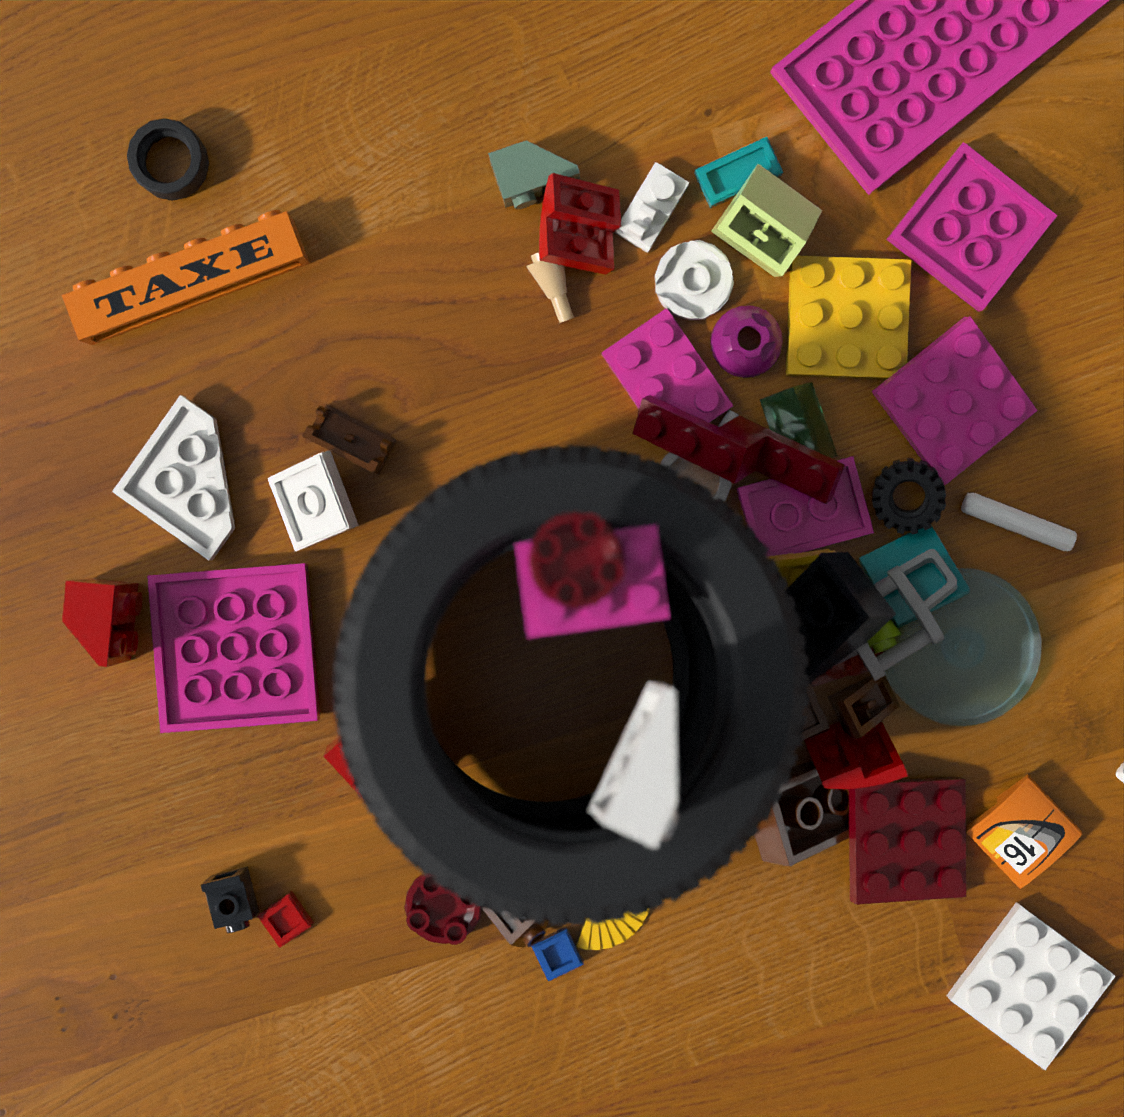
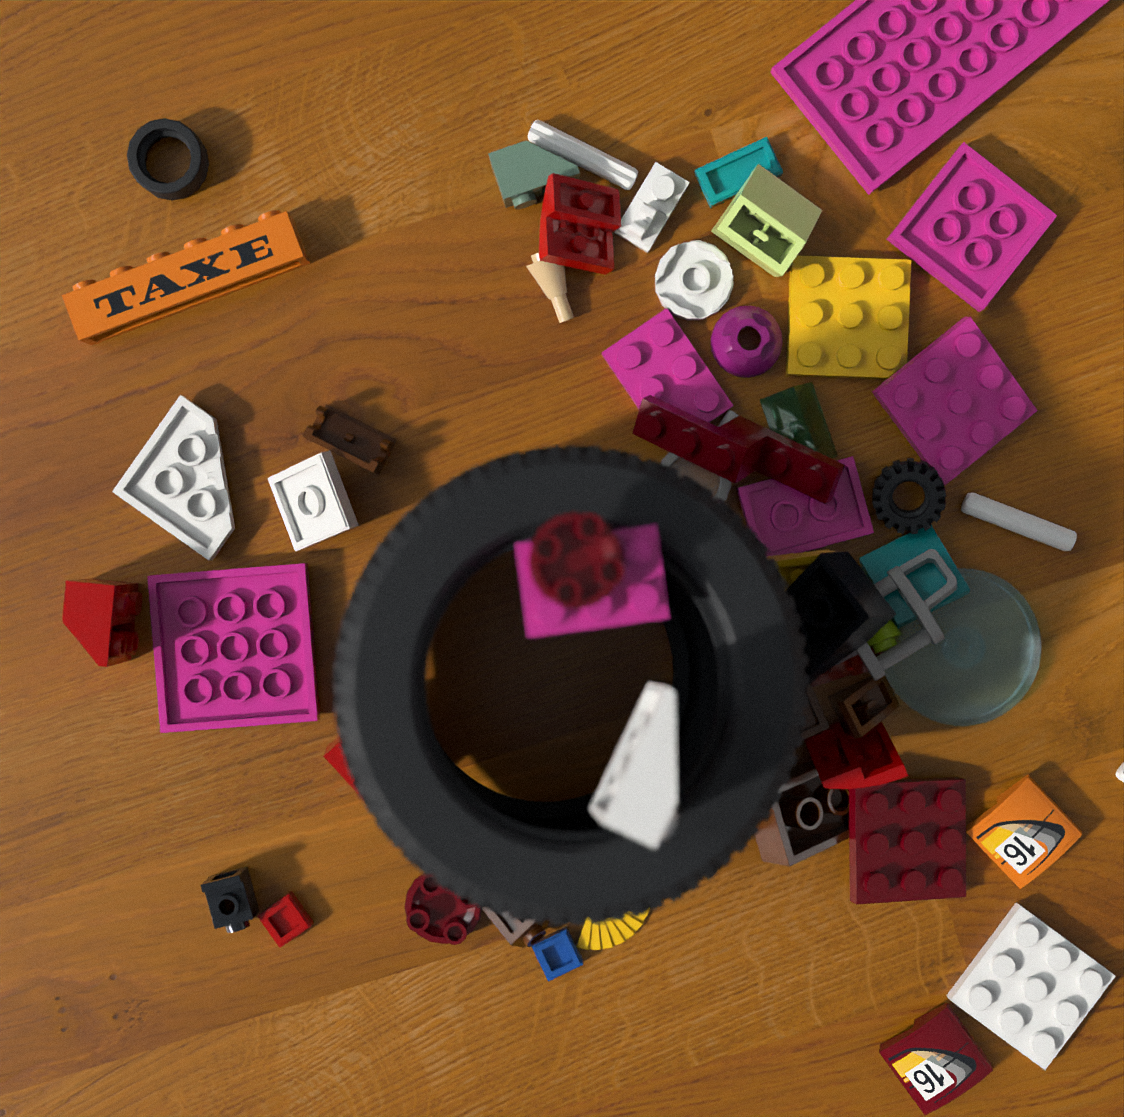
none -> white axle [528,120,638,190]
none -> dark red slope [879,1003,994,1115]

